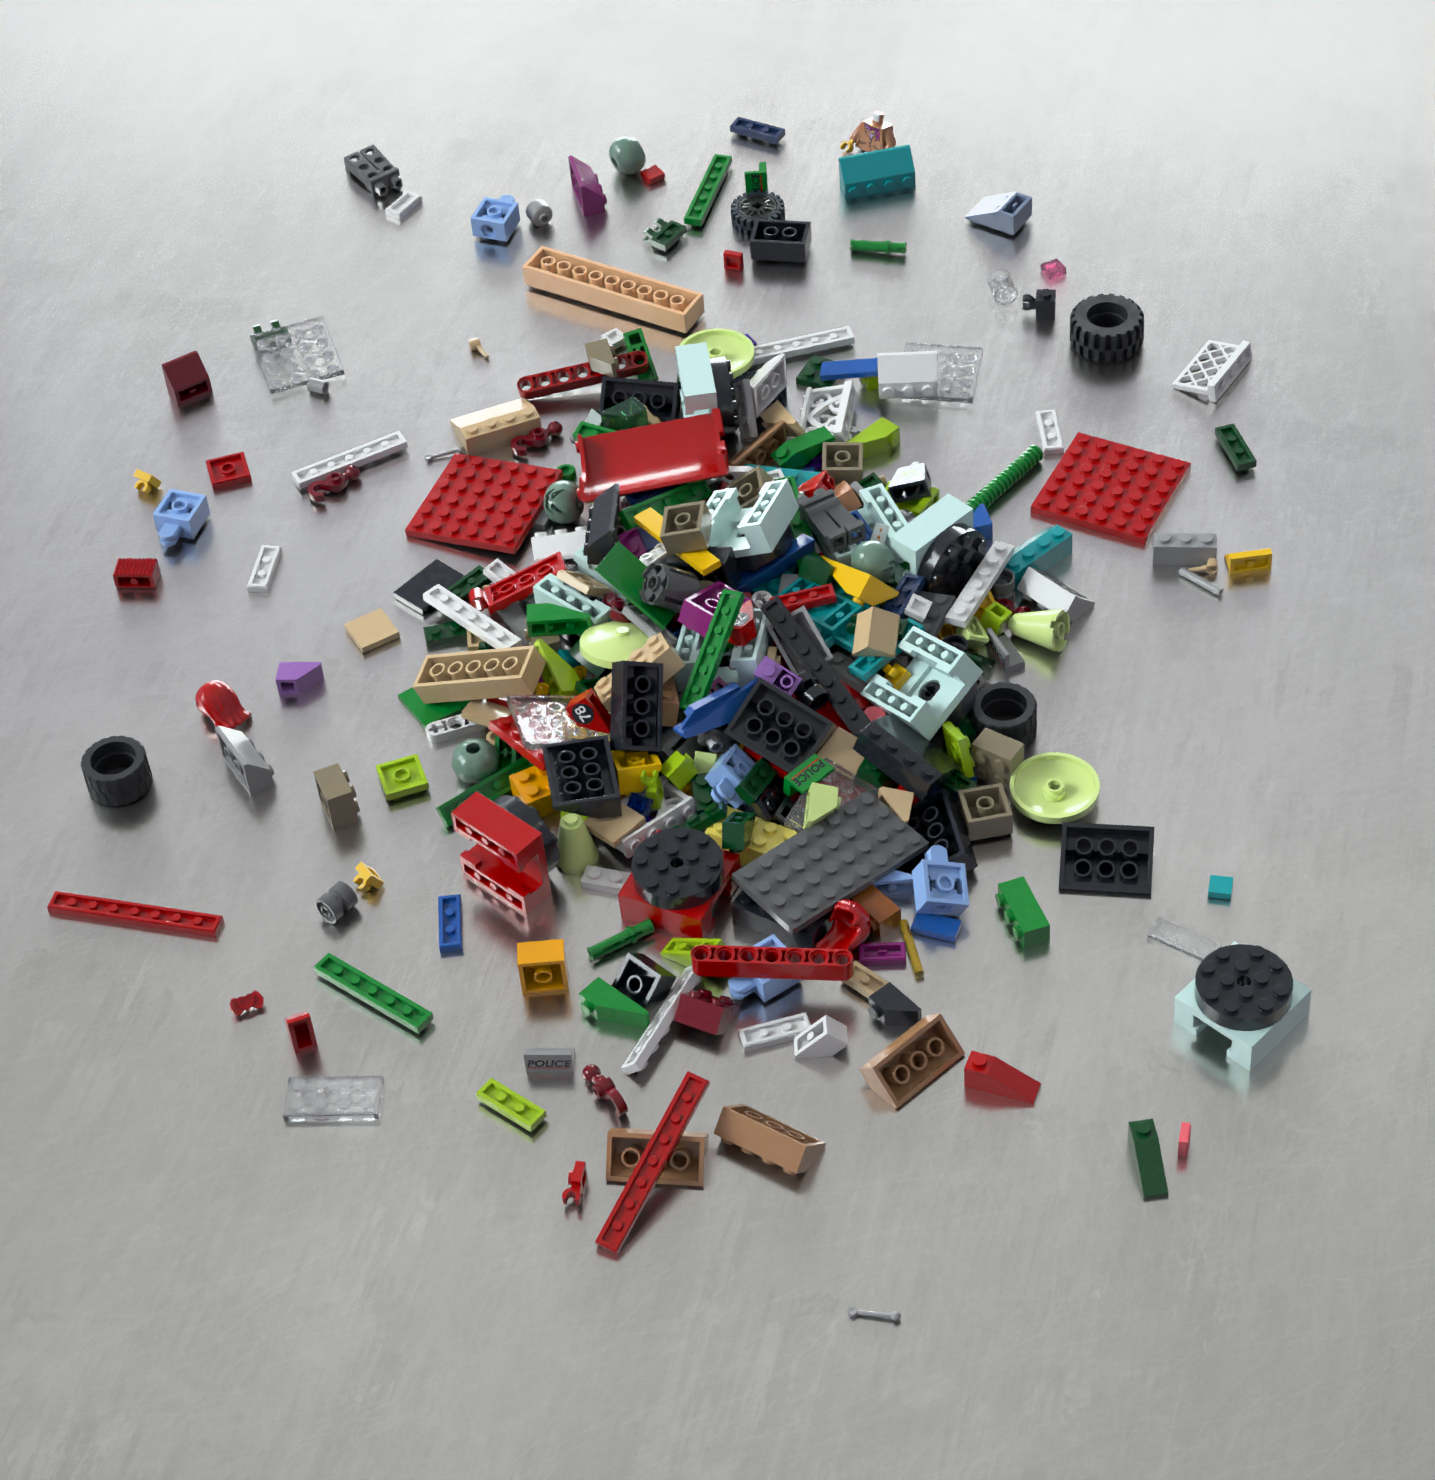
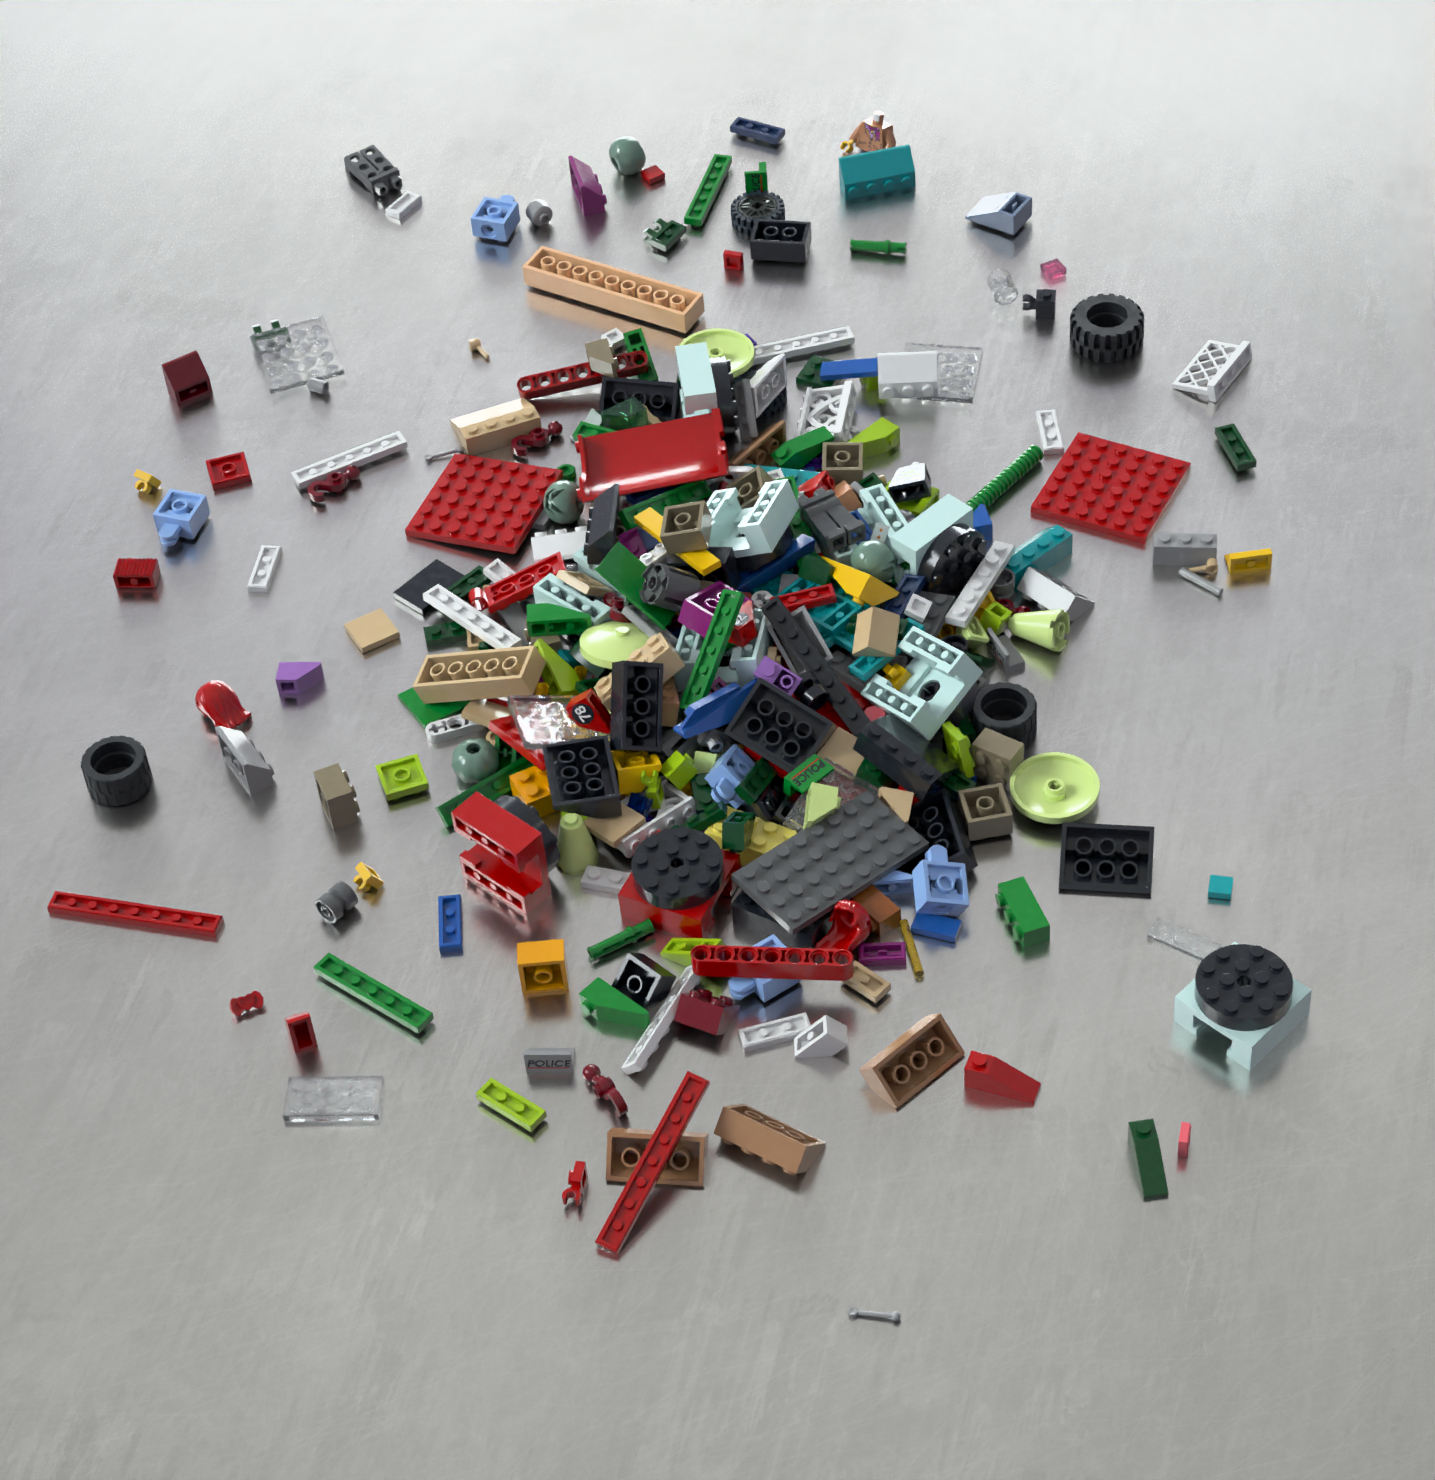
tan slope [760,400,806,437] -> none
black slope [868,982,922,1026] -> none

